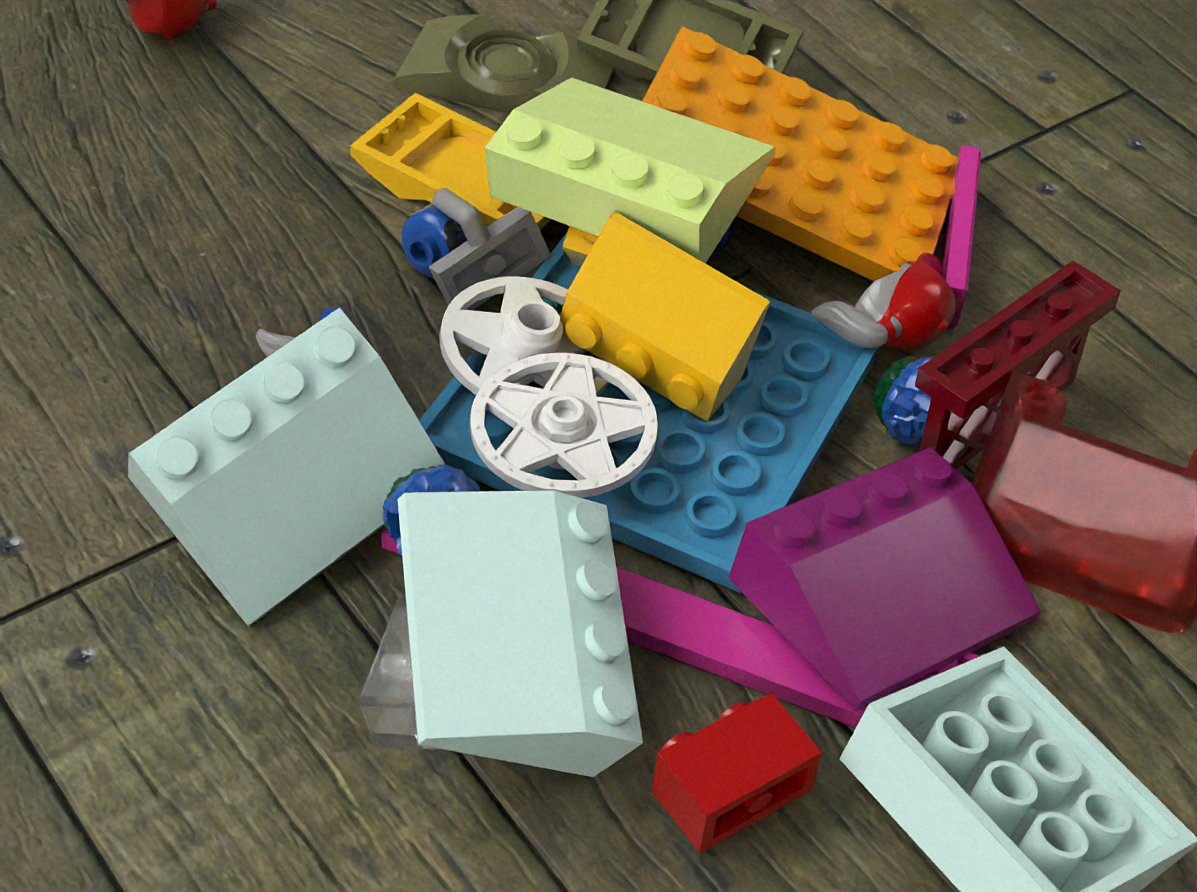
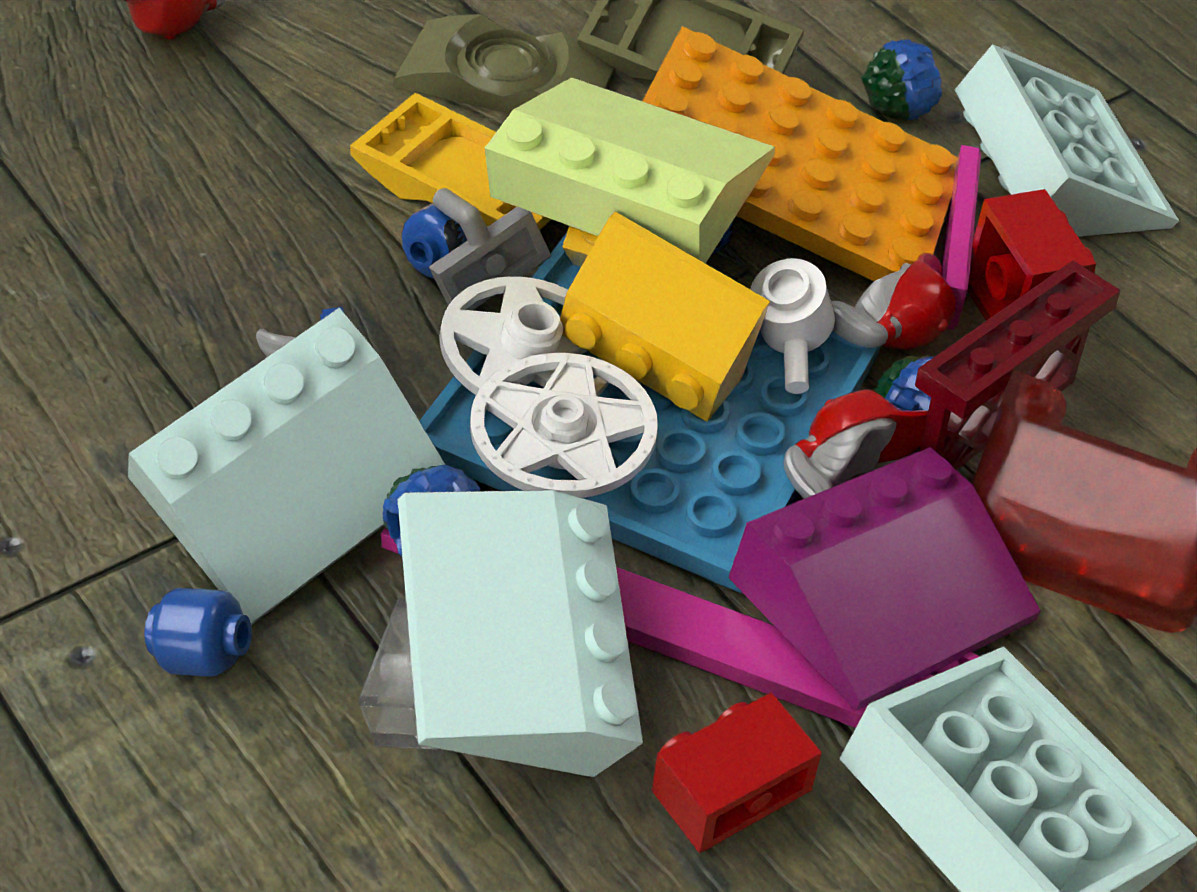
none -> blue head [144,588,252,677]
none -> white piece [750,259,835,394]
none -> hair [783,389,928,499]
none -> piece [861,40,942,120]
none -> light aqua slope [955,44,1179,237]
none -> red brick [968,189,1096,321]

